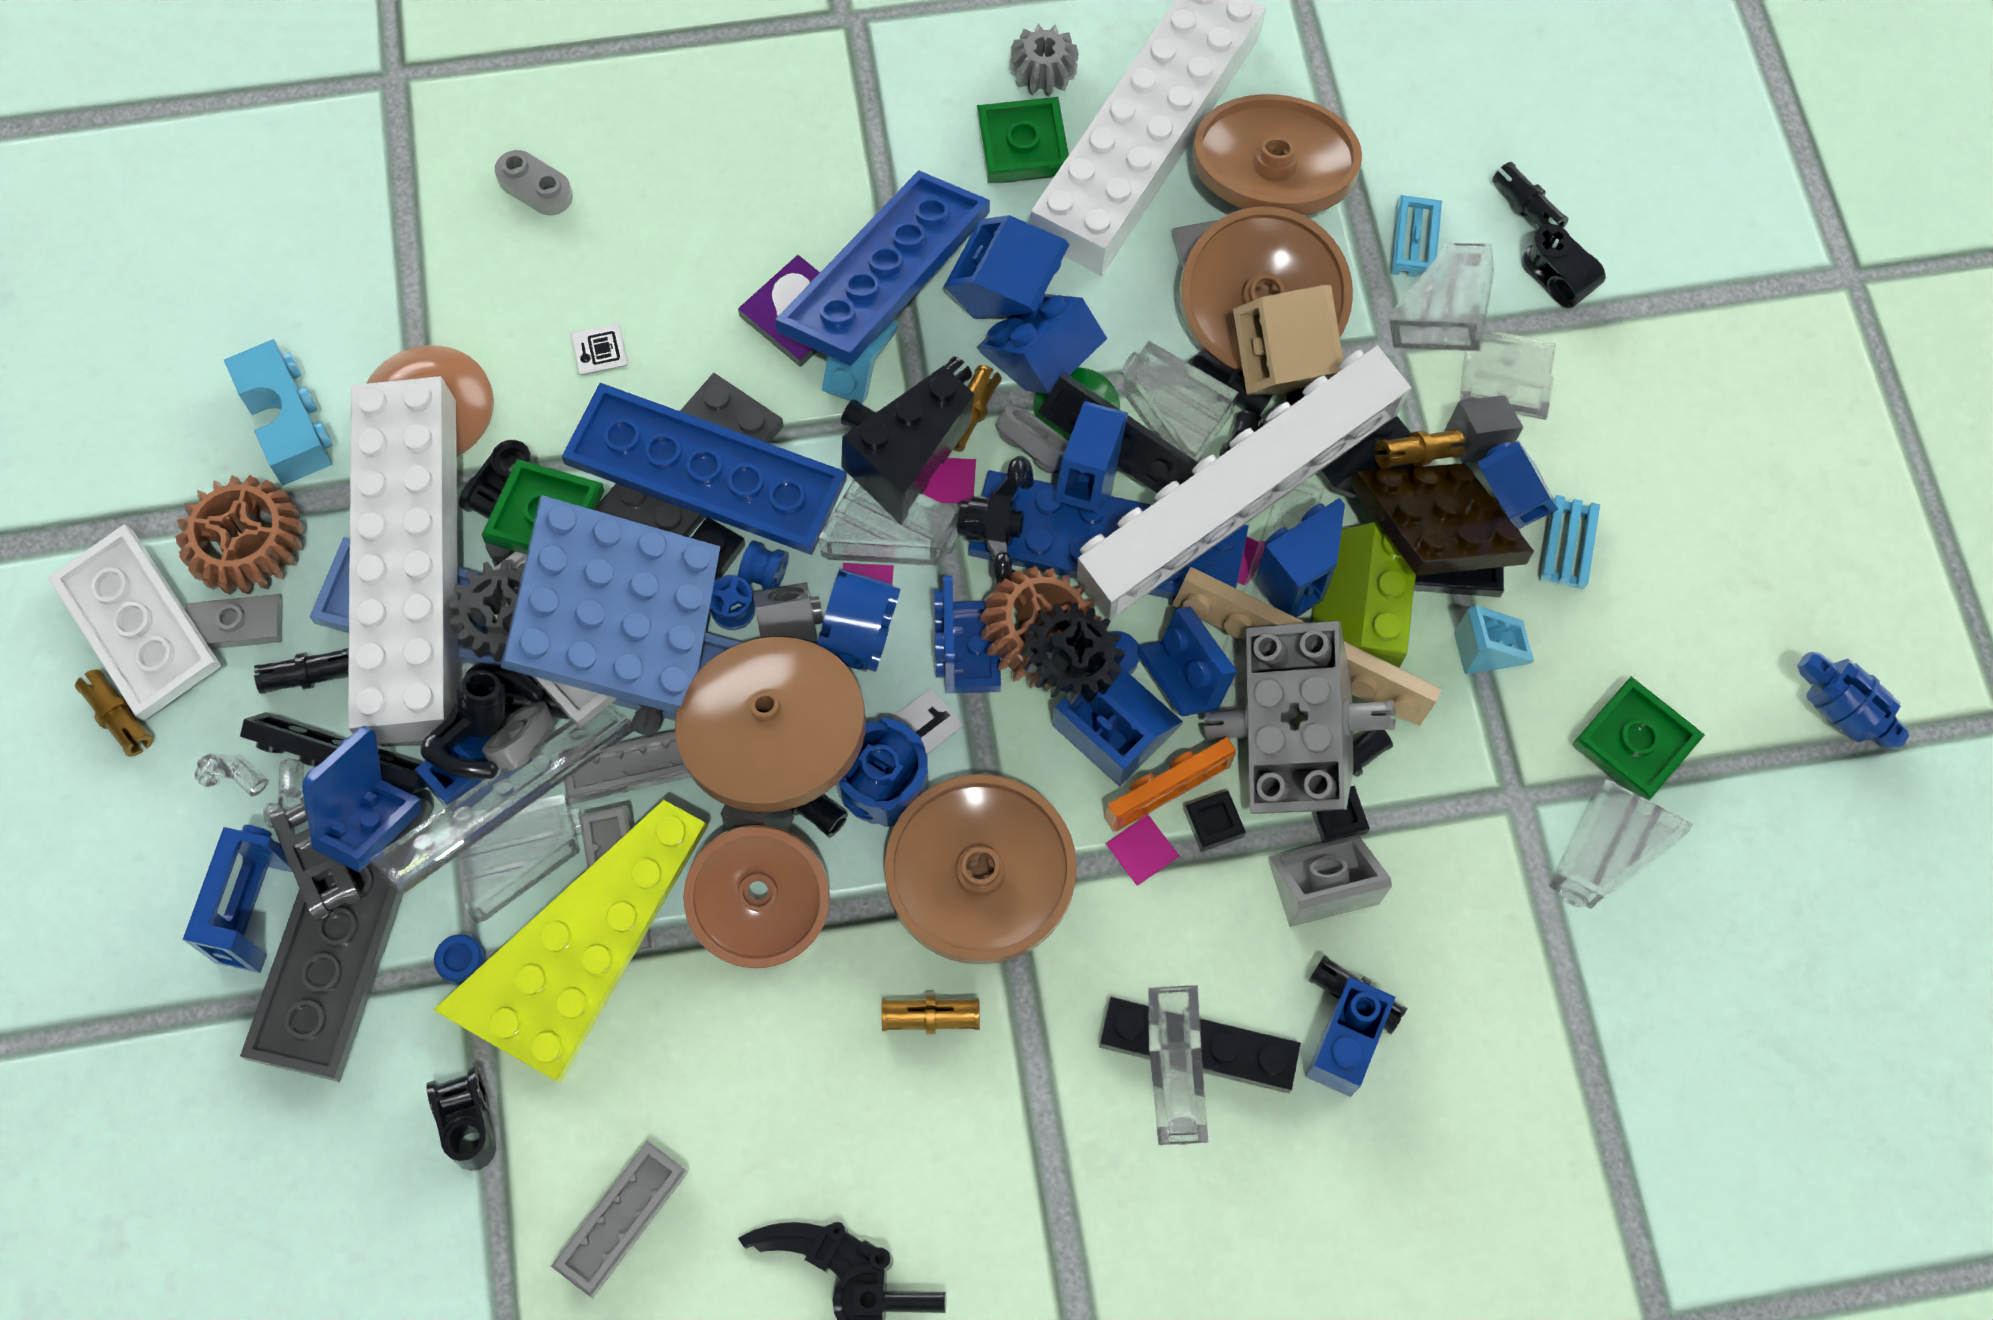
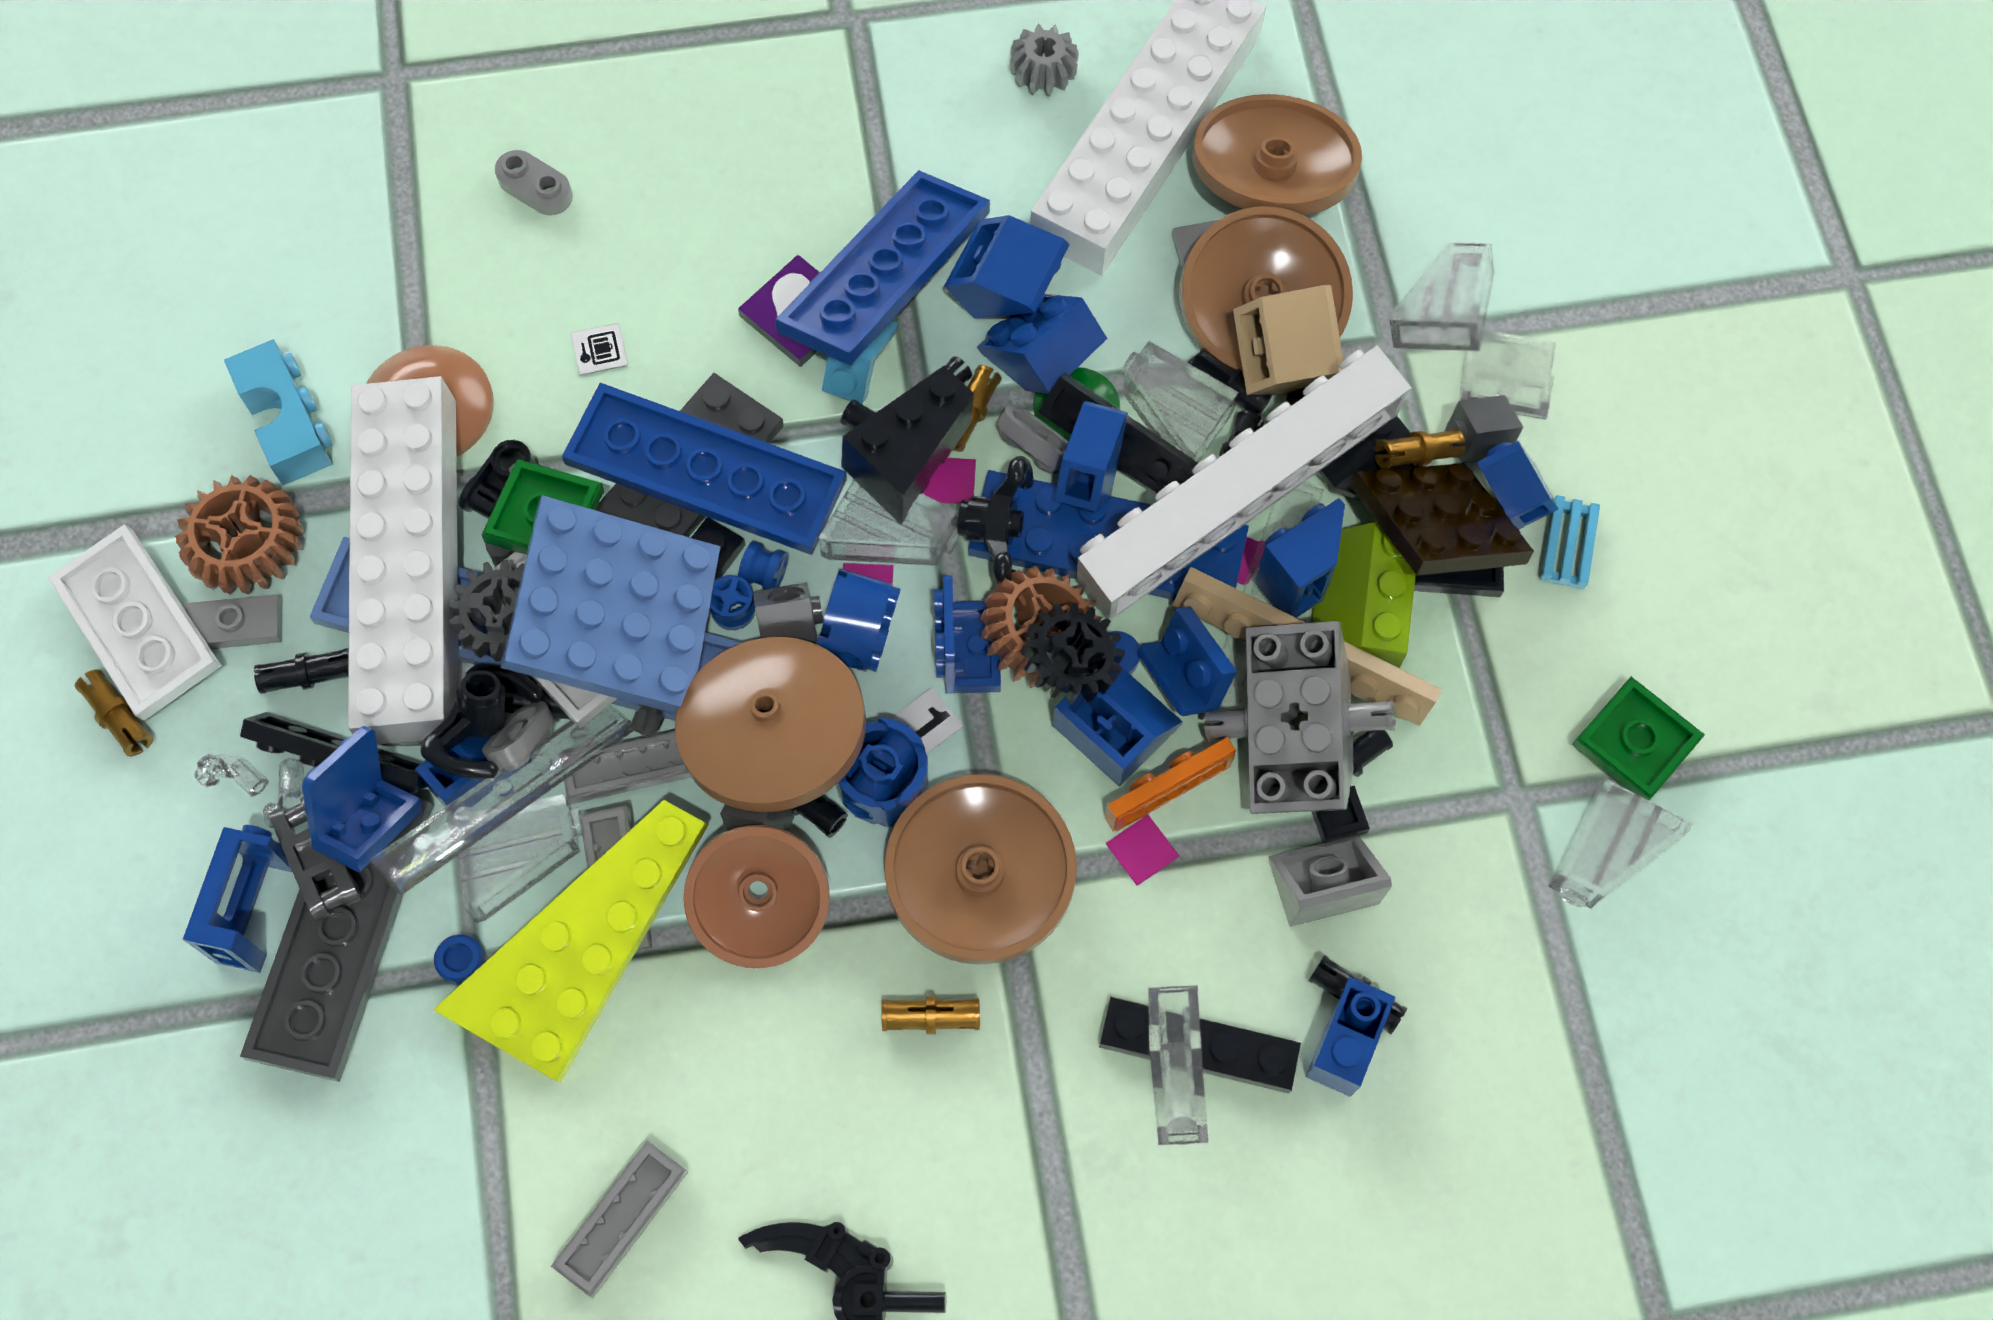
black piece [426,1067,496,1171] -> none
green plate [977,97,1069,183] -> none
black tile [1184,790,1246,852] -> none
medium azure tile [1391,195,1442,280] -> none
medium azure slope [1454,605,1534,674] -> none
black pin [1492,162,1569,228] -> none
black piece [1521,224,1606,308] -> none
blue piece [1797,652,1909,749] -> none

